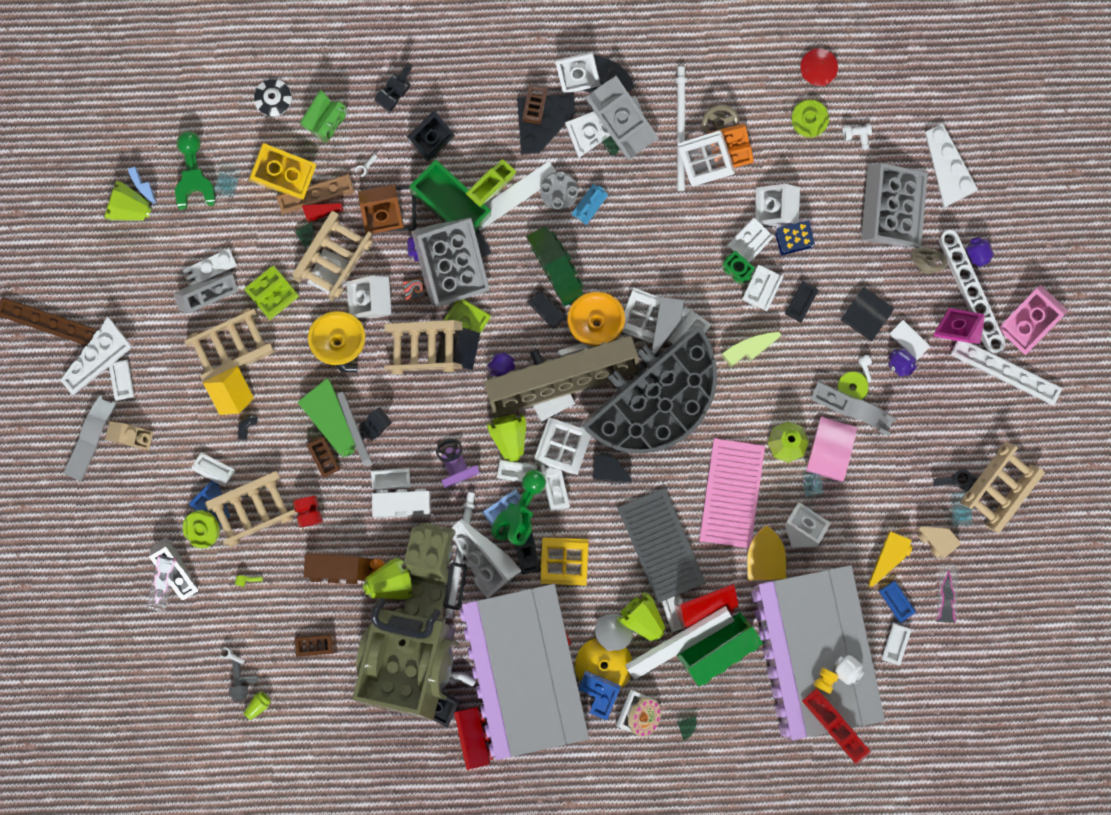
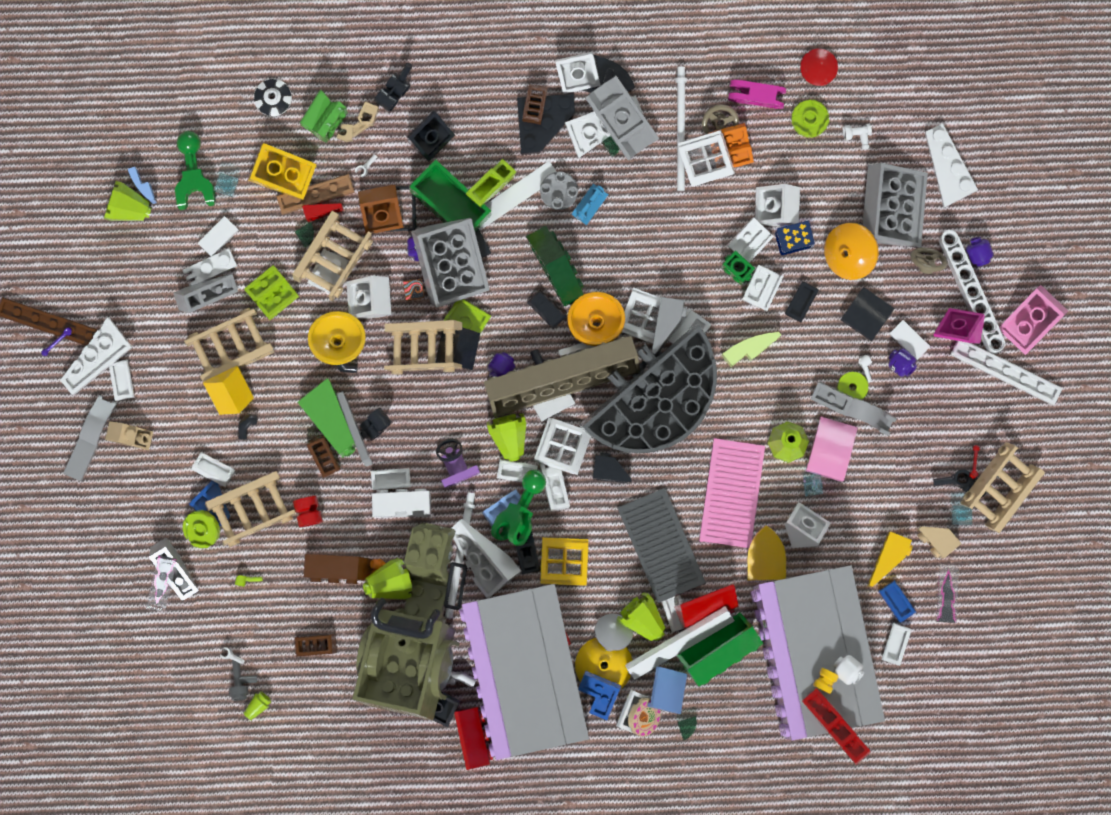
none -> dark purple hinge [41,327,72,356]
none -> white tile [198,216,239,256]
none -> tan piece [337,102,379,142]
none -> medium blue piece [647,667,687,714]
none -> dark pink piece [728,80,787,109]
none -> light orange dish [824,223,879,280]
none -> red hinge [969,445,980,479]

